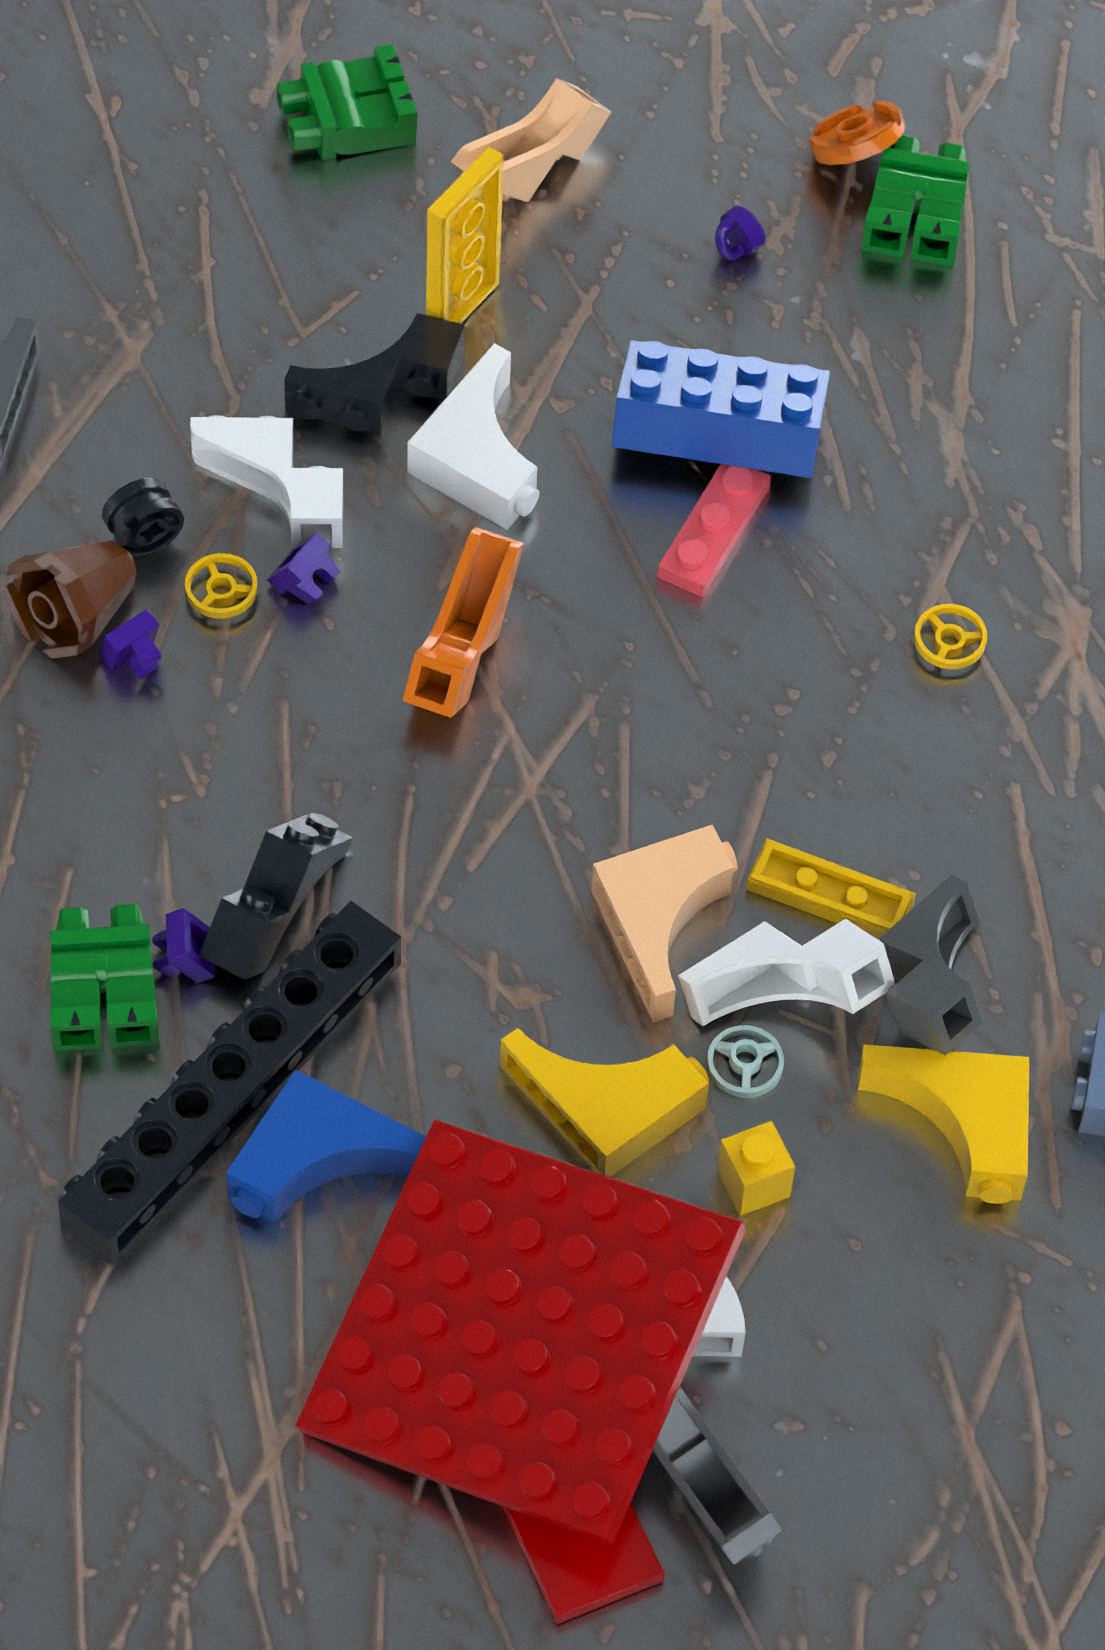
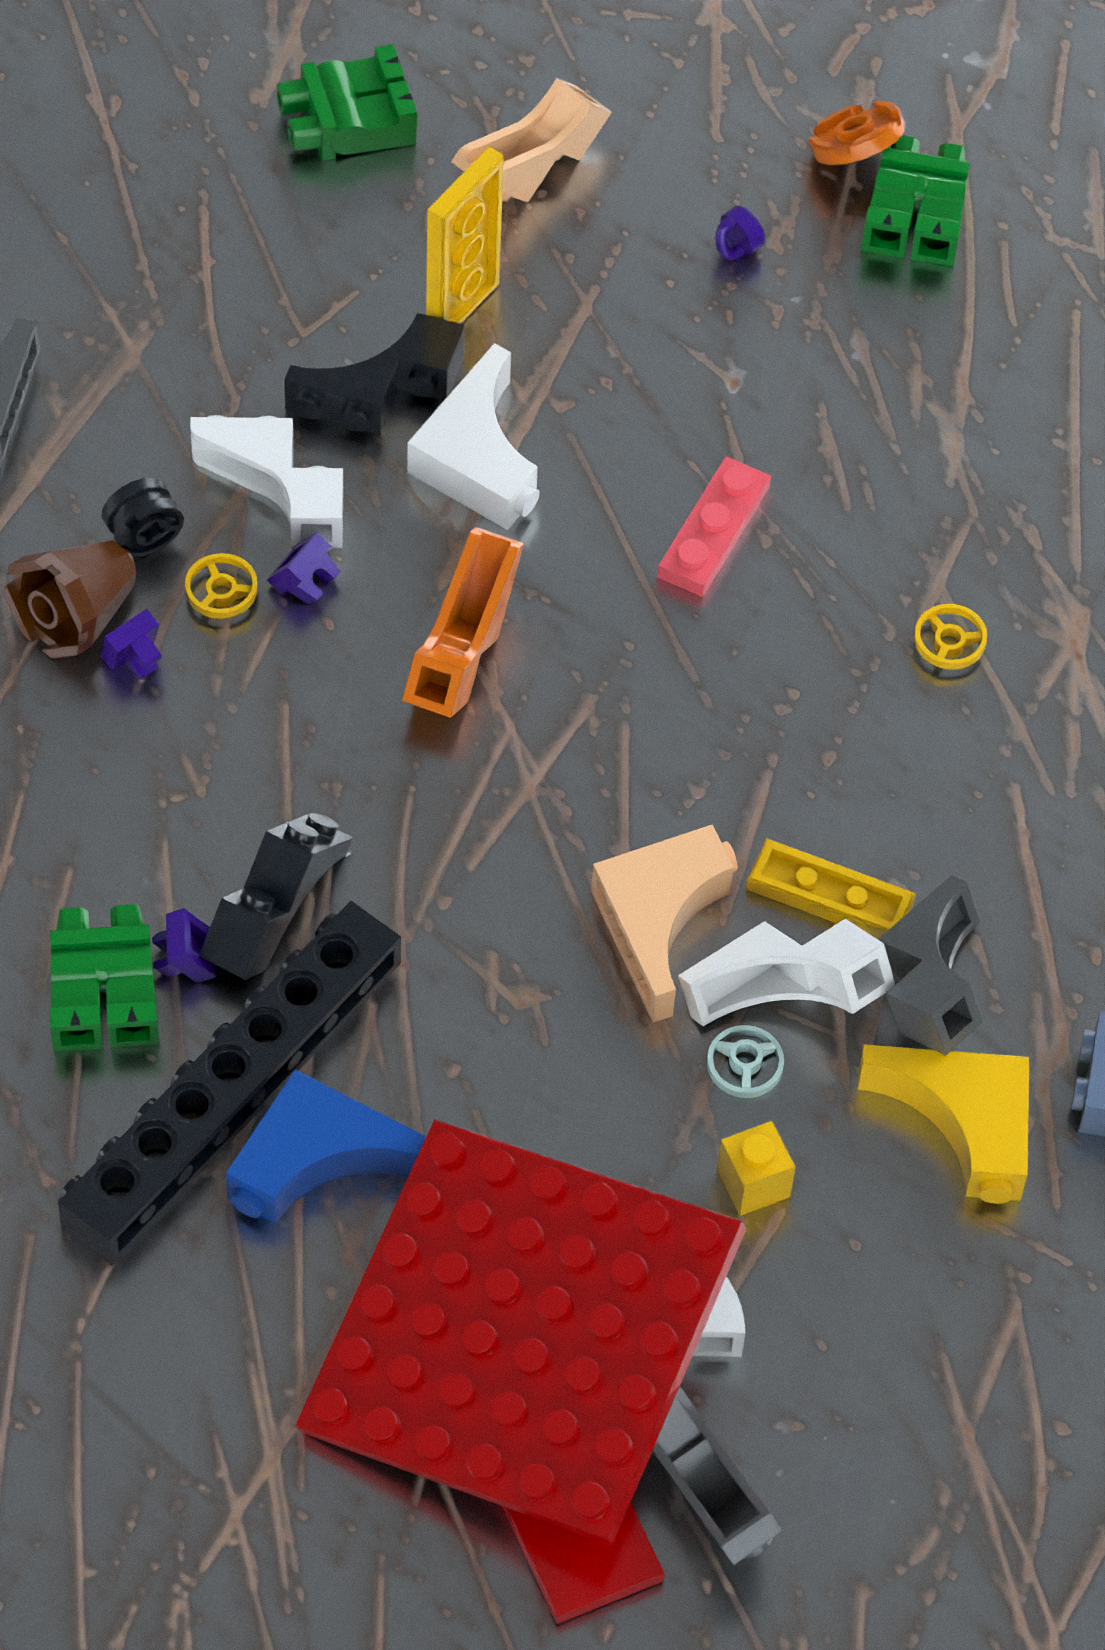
yellow arch [499,1028,709,1177] -> none
blue brick [611,340,830,478] -> none

